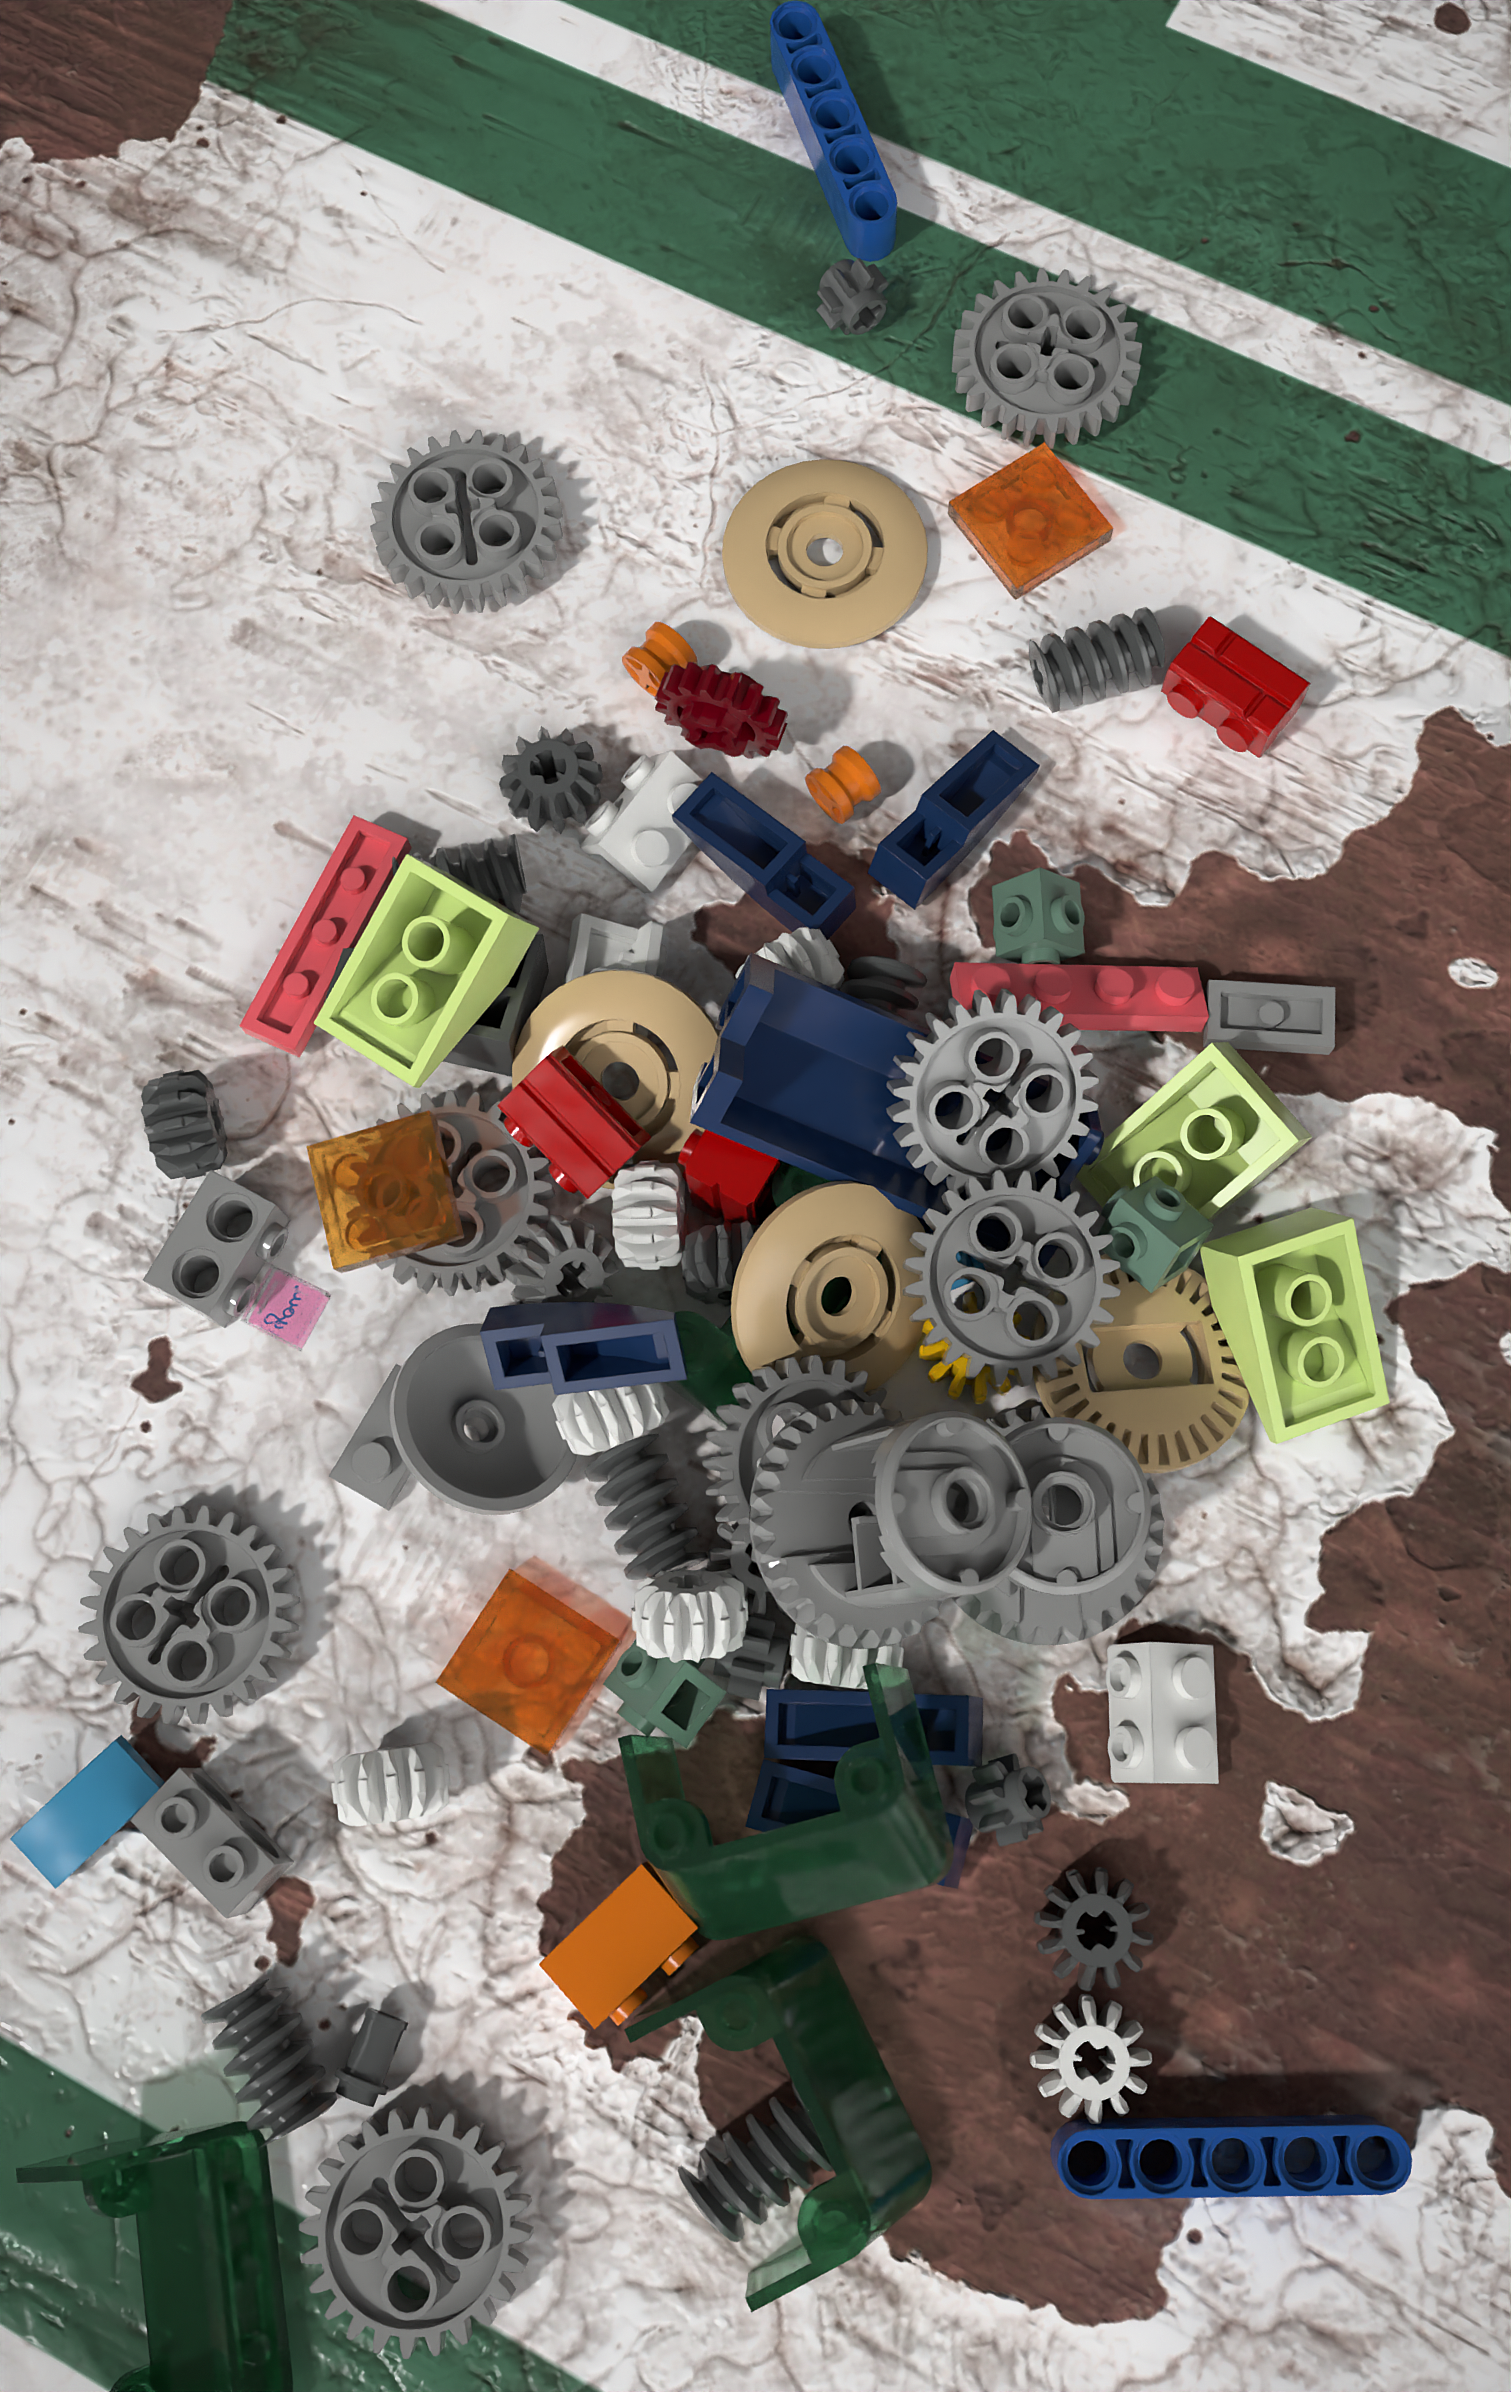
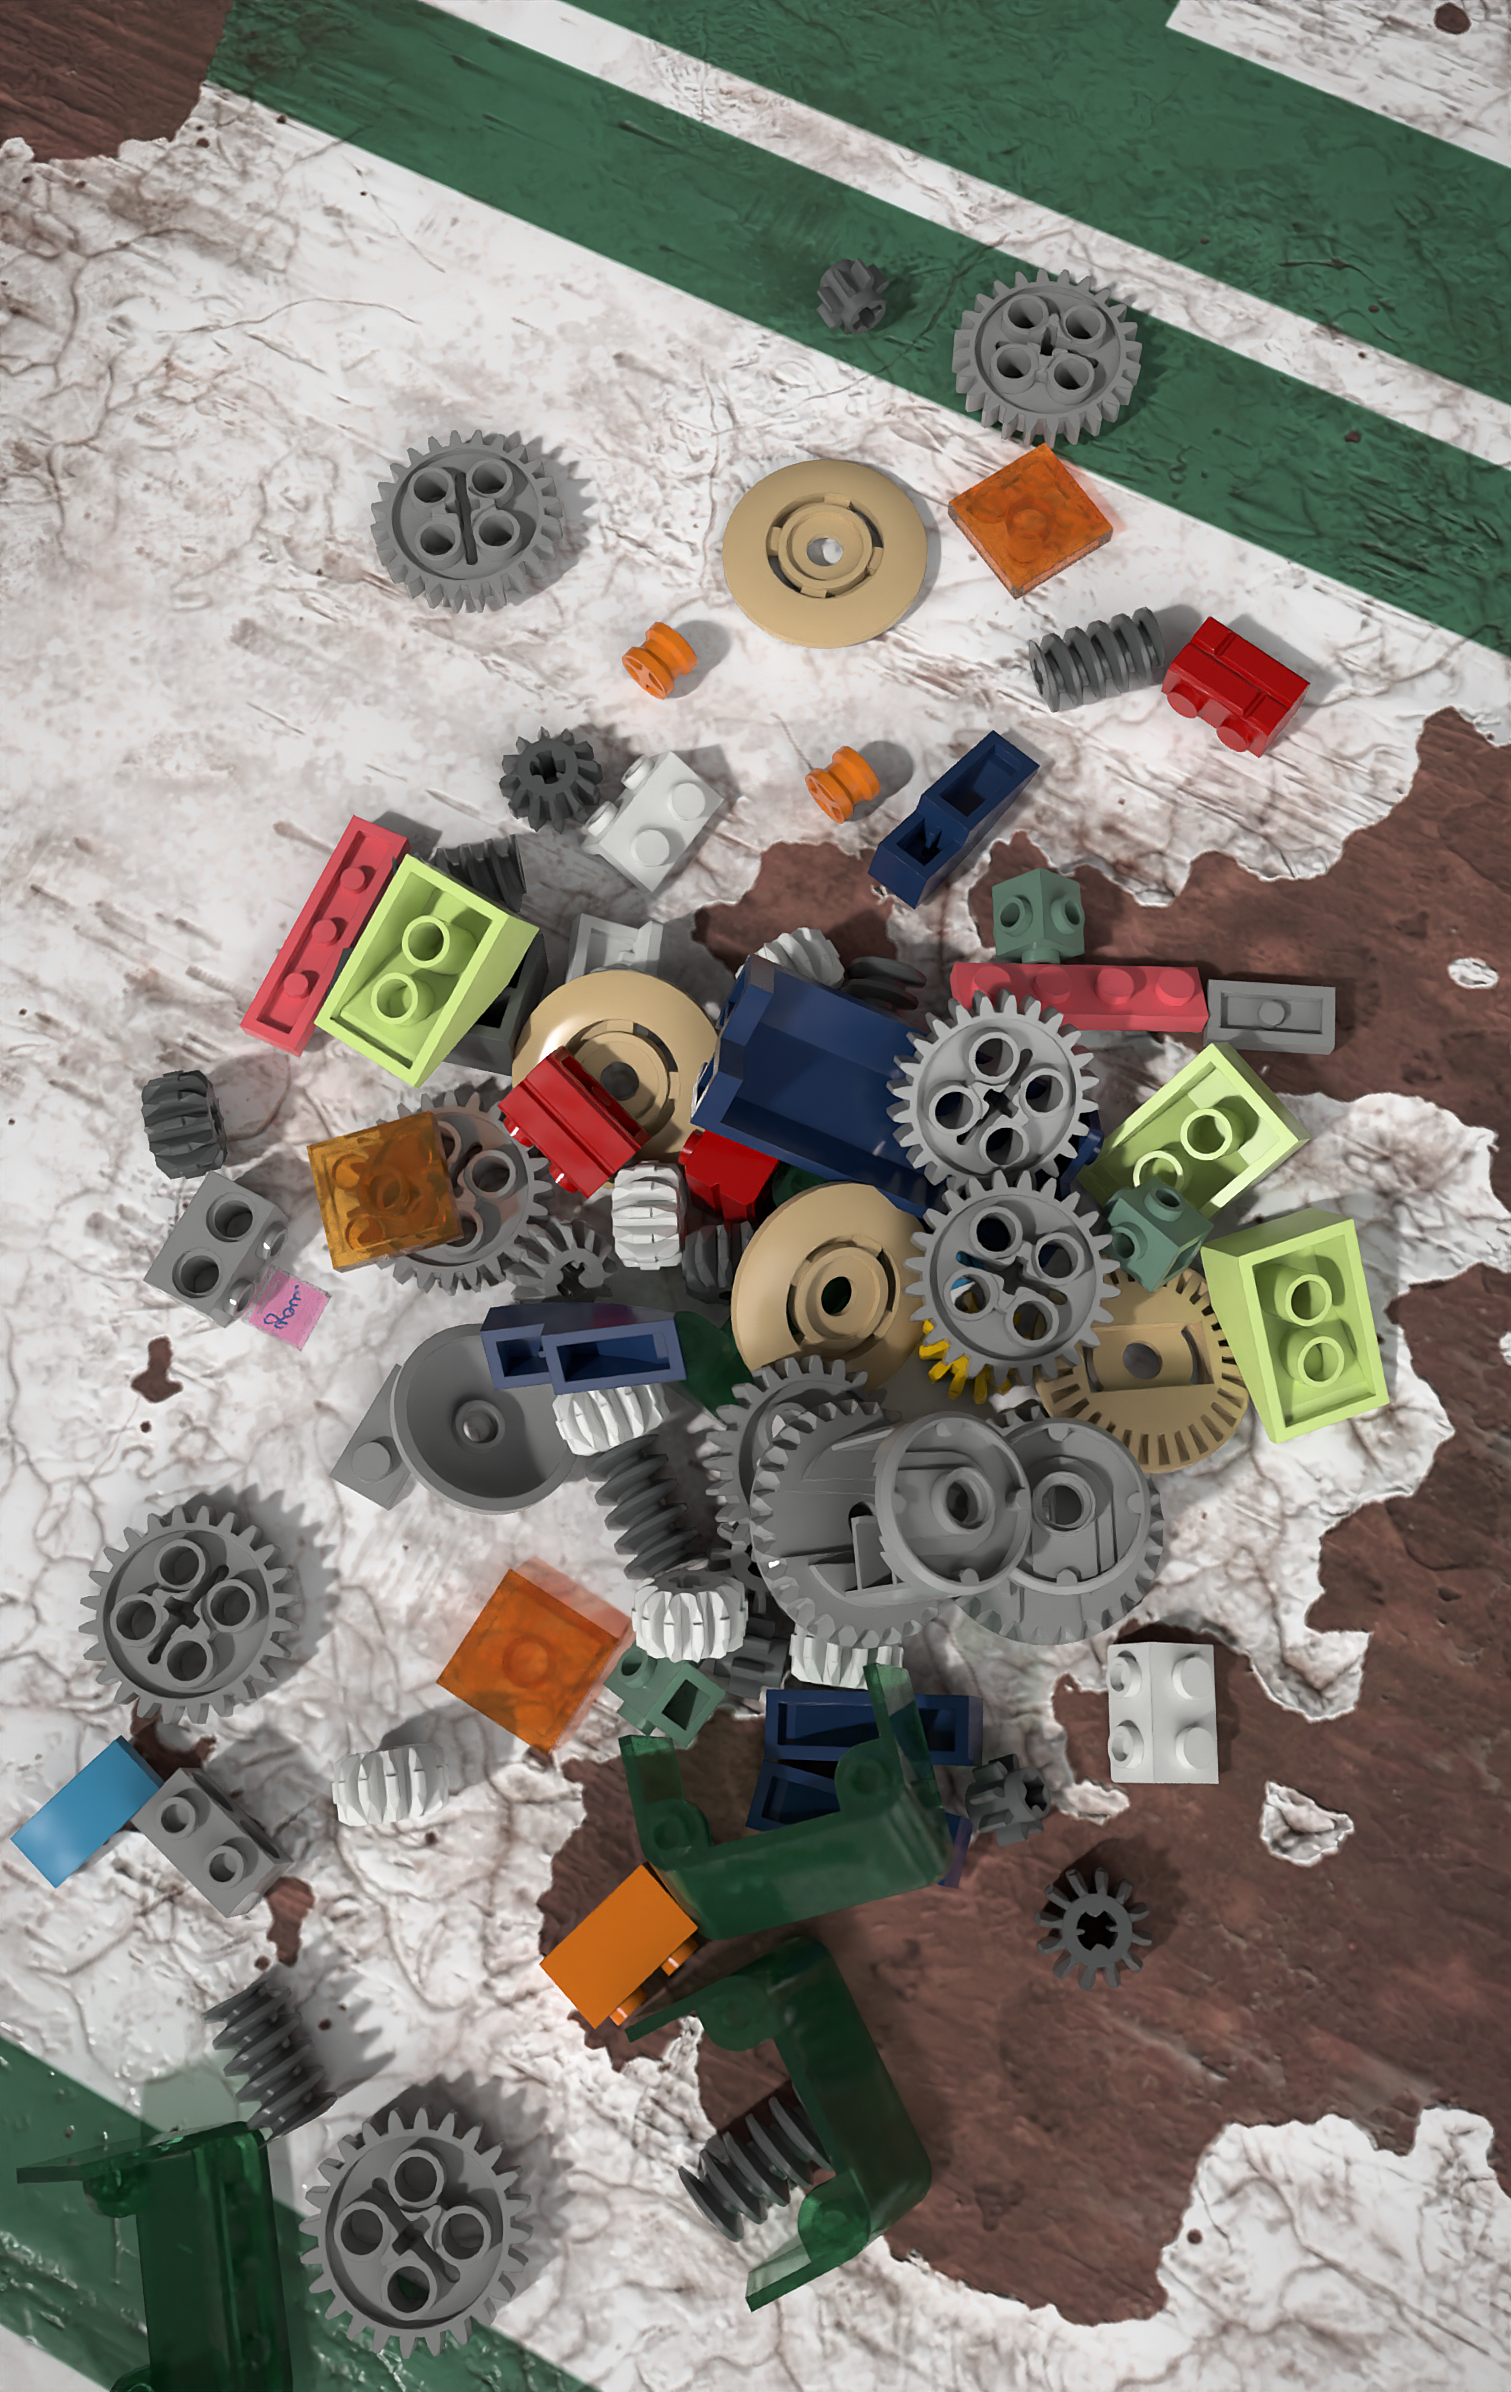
dark grey pin [334,2007,409,2107] -> none
dark red gear [654,662,788,759] -> none
dark blue slope [672,772,856,940] -> none
blue beam [770,0,897,262] -> none
white gear [1029,1994,1152,2124] -> none
blue beam [1050,2114,1412,2199] -> none

